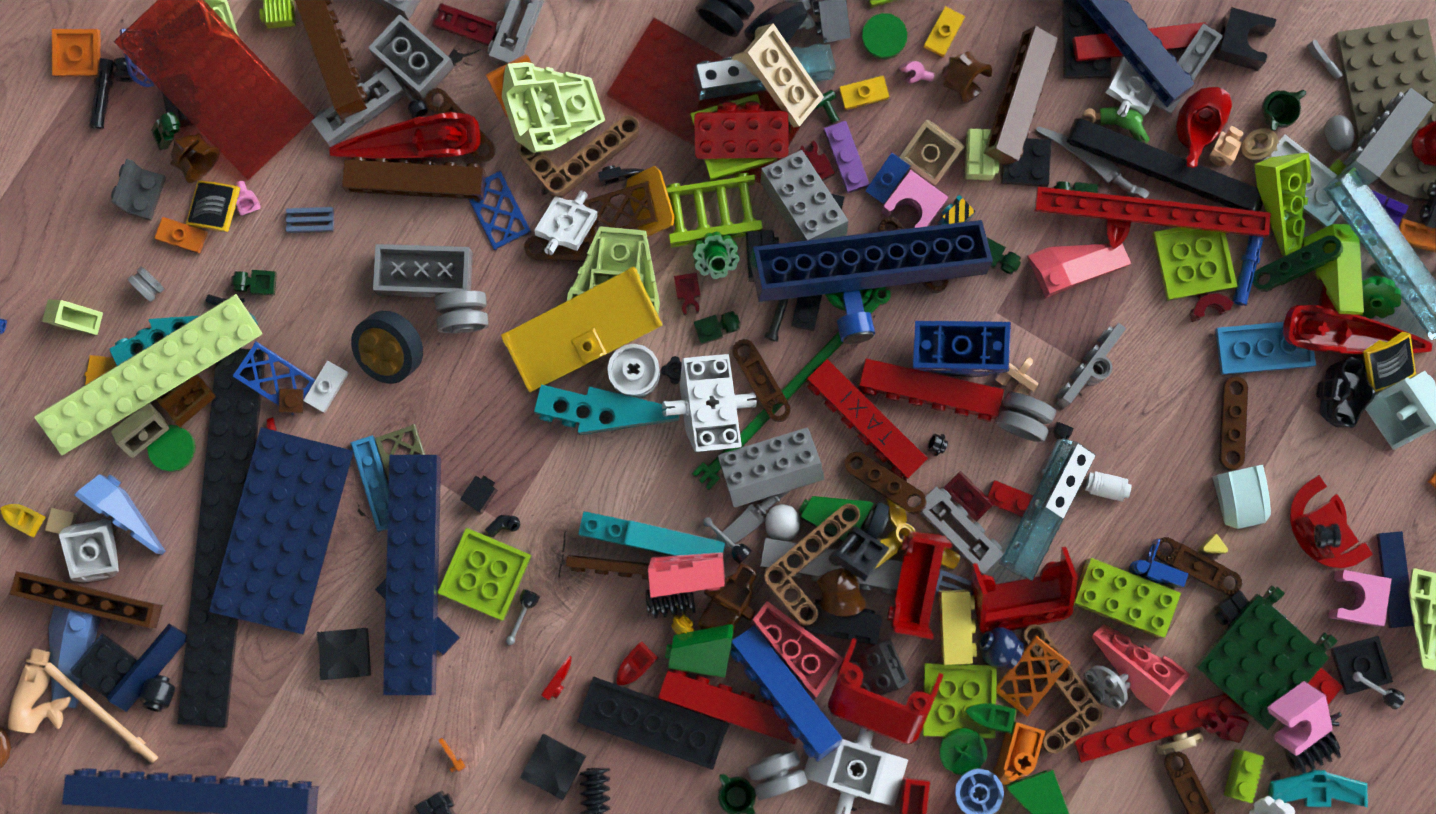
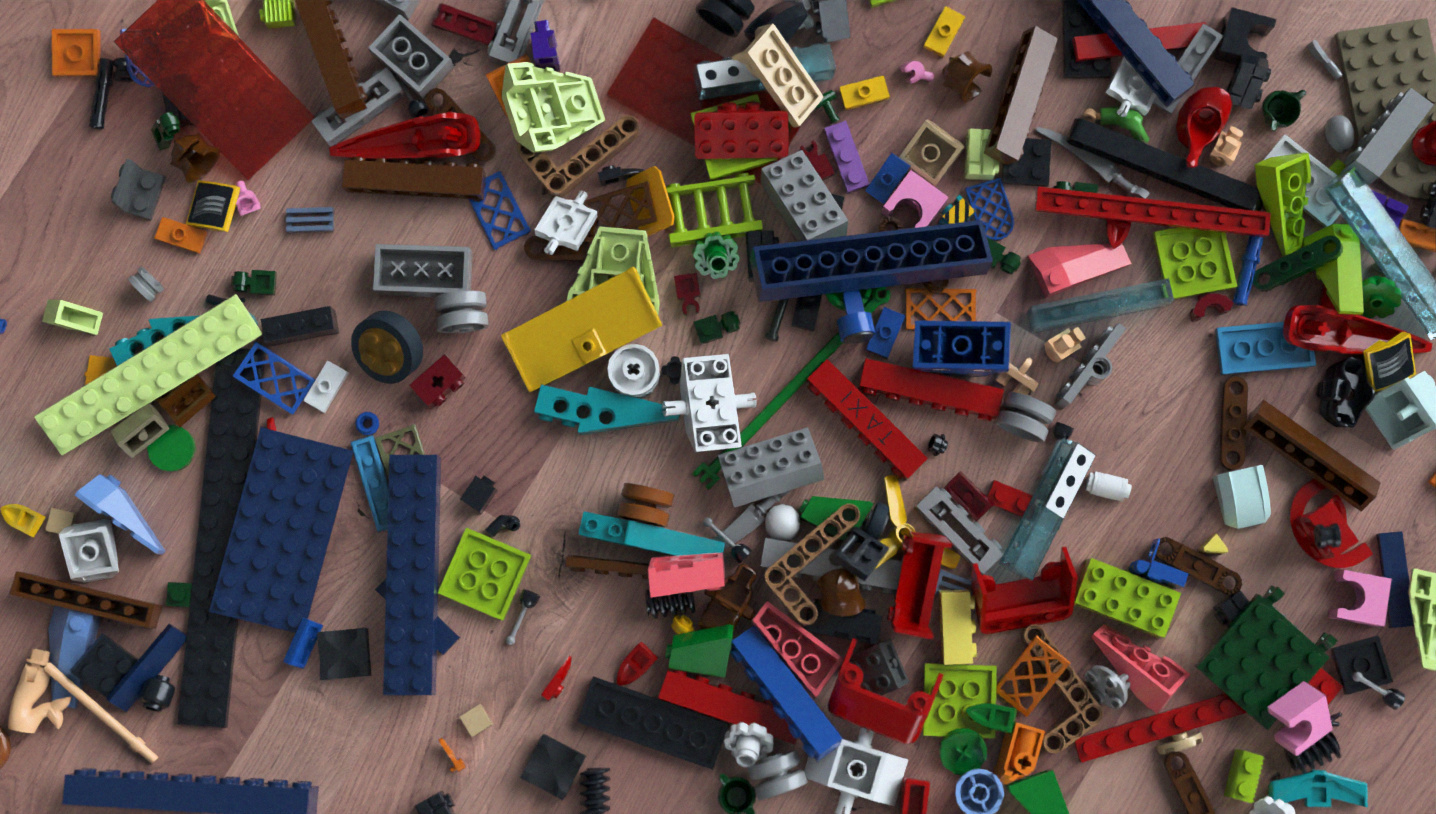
reddish brown plate [279,388,304,414] -> none
reddish brown plate [732,339,791,422] -> none
reddish brown plate [845,452,927,514] -> none
green tile [862,13,908,59] -> none
dark blue piece [979,627,1024,669] -> none
dark red plate [1203,712,1249,743] -> none
tan gear [1241,128,1280,162] -> none
none -> dark green plate [166,582,192,607]
none -> black brick [260,306,339,346]
none -> blue plate [283,618,323,669]
none -> blue plate [355,412,380,436]
none -> dark red brick [409,354,466,409]
none -> tan tile [460,704,493,737]
none -> dark purple hips [531,20,560,71]
none -> dark orange wheel [616,483,675,527]
none -> white plant [724,722,774,767]
none -> blue plate [866,307,905,359]
none -> orange window [905,288,977,330]
none -> blue window [965,178,1014,241]
none -> clear light blue brick [1027,278,1174,334]
none -> light nougat hips [1044,327,1086,363]
none -> black brick [1226,53,1271,109]
none -> reddish brown brick [1244,399,1381,512]

